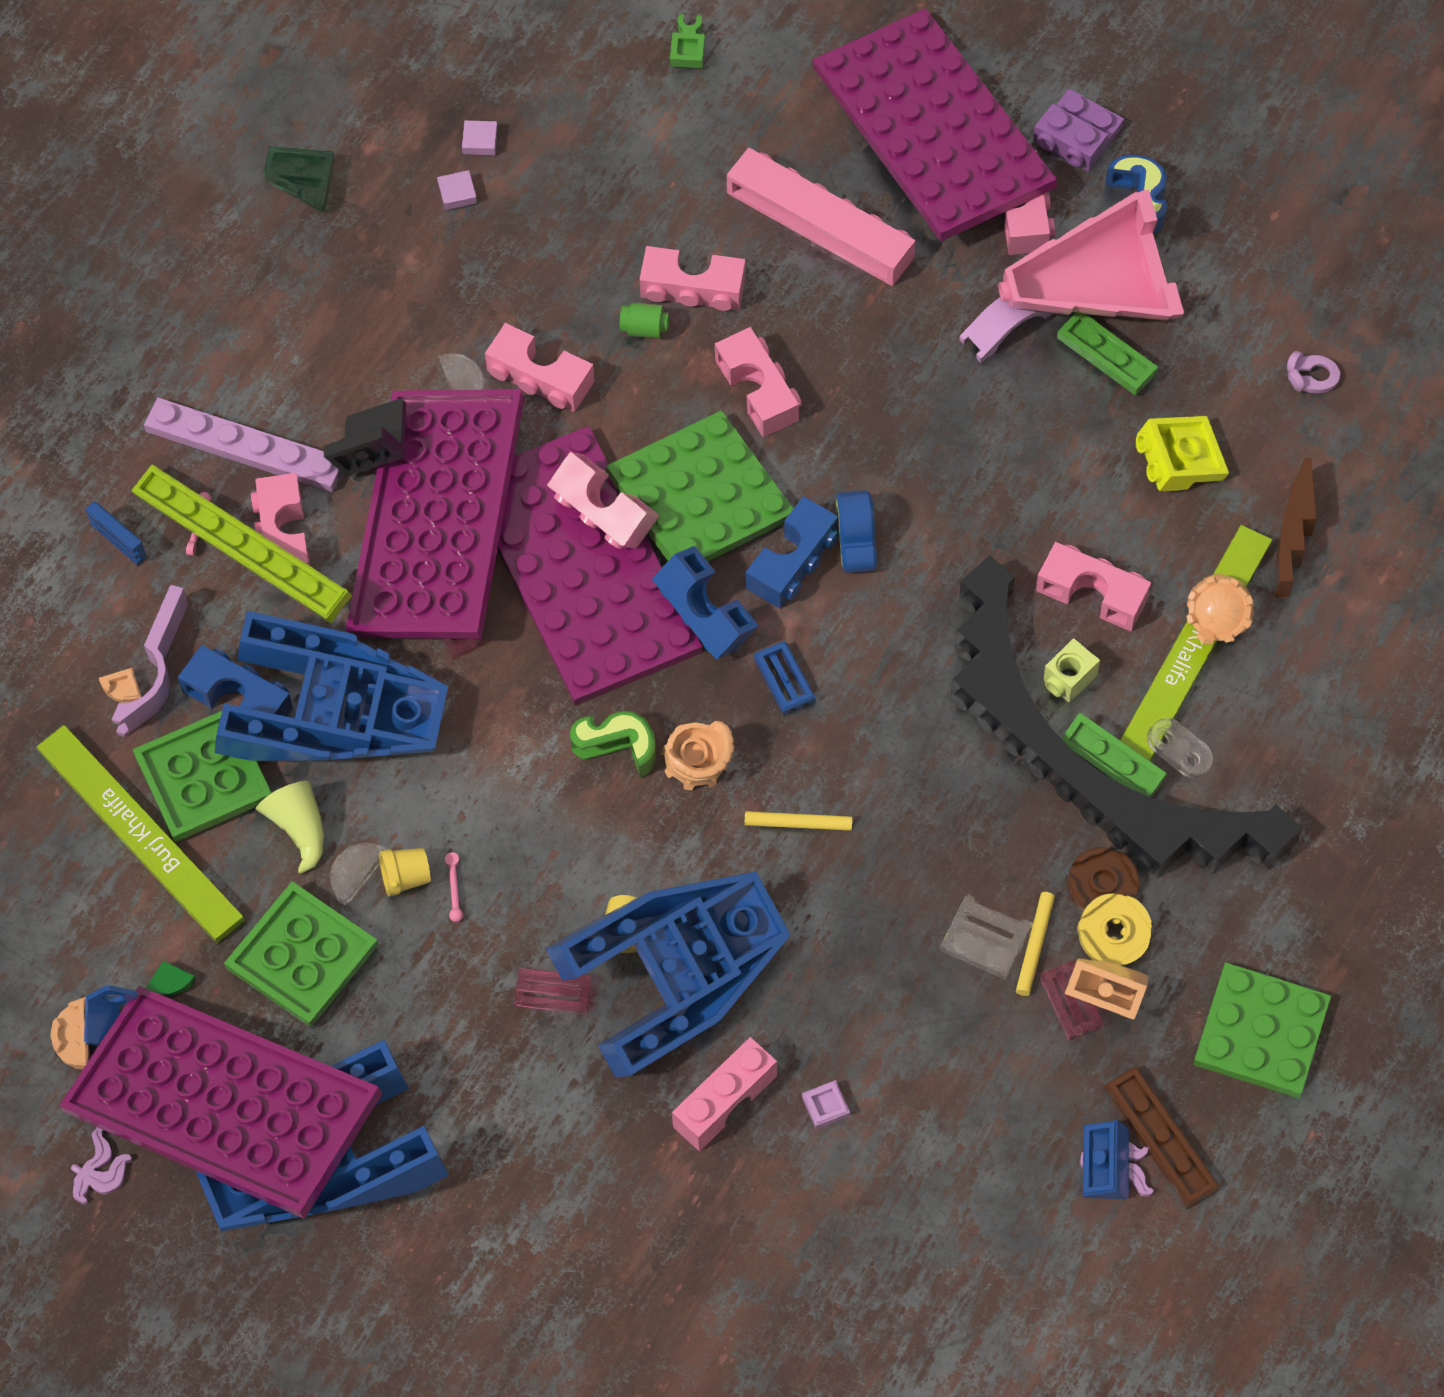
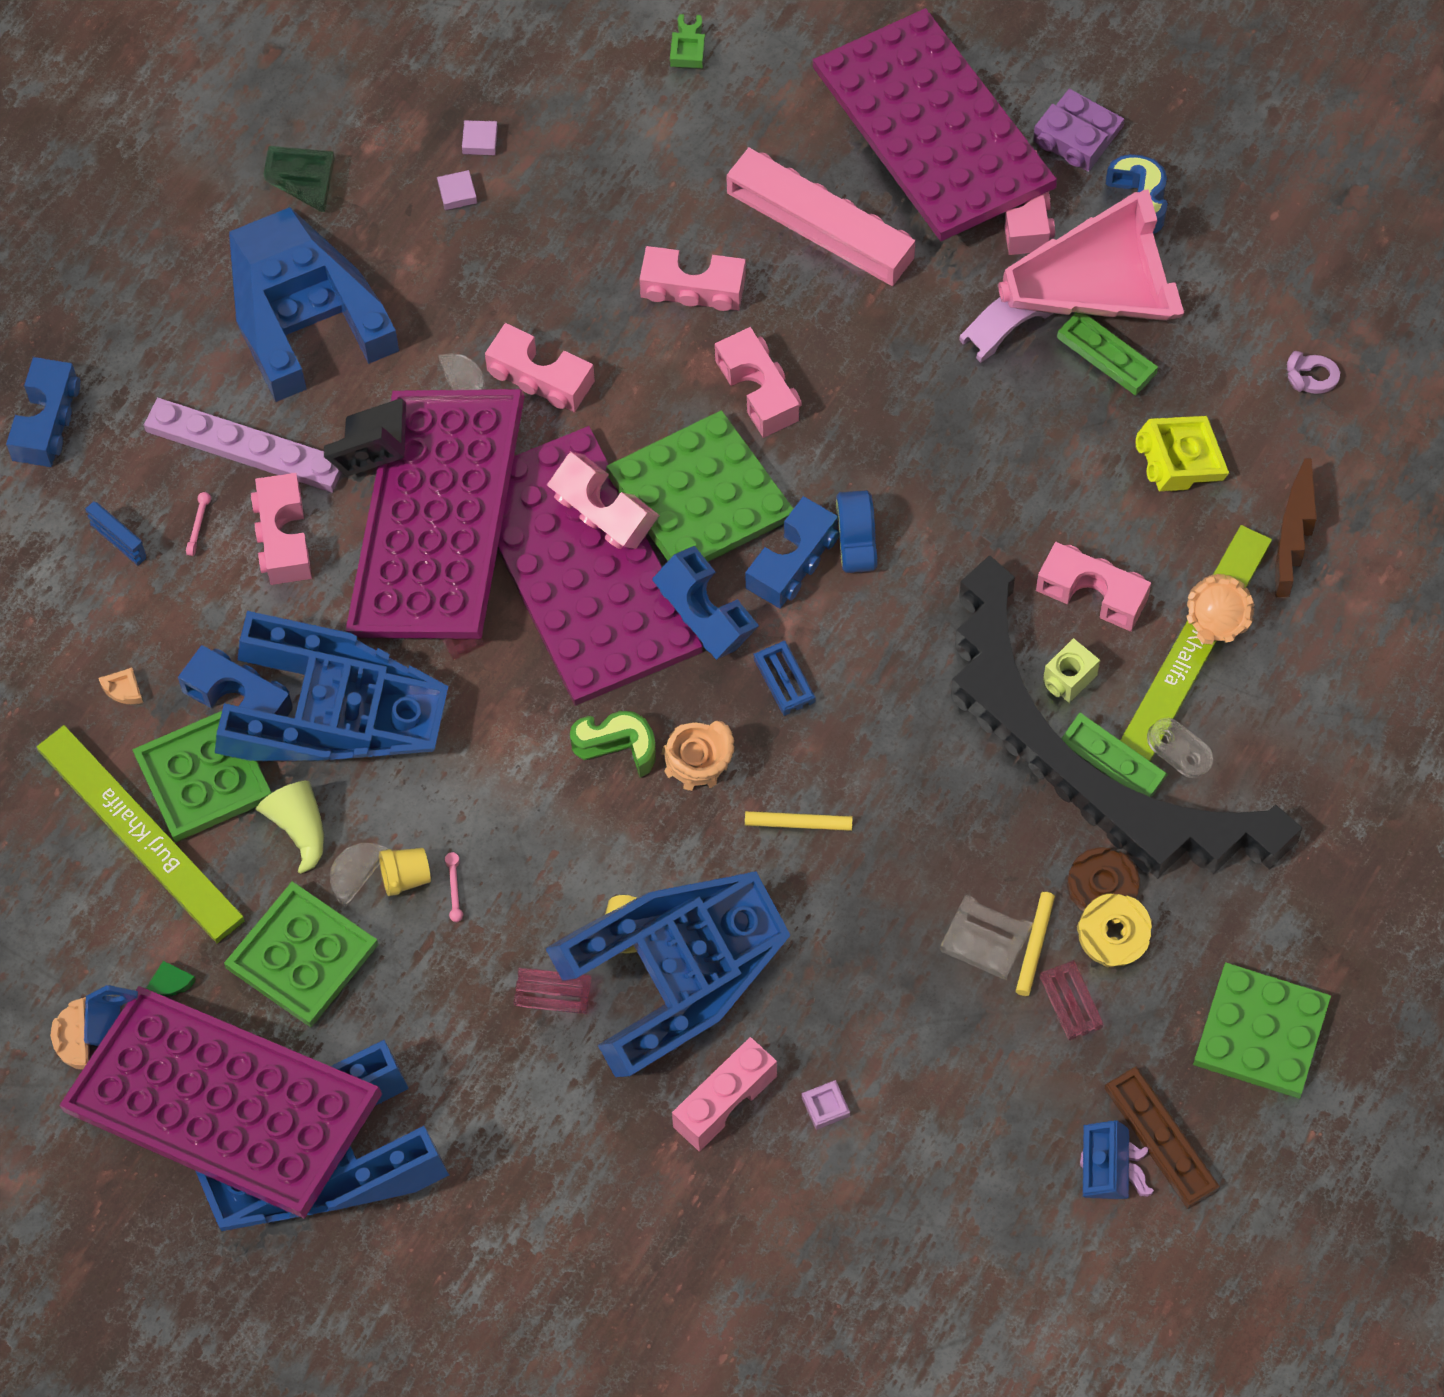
lavender piece [71,1127,133,1205] -> none
lavender piece [112,585,188,737] -> none
lime tile [131,464,352,623] -> none
bright green brick [620,302,669,339] -> none
light nougat slope [1065,959,1149,1020] -> none
none -> blue arch [6,357,80,467]
none -> blue wedge [229,207,399,402]

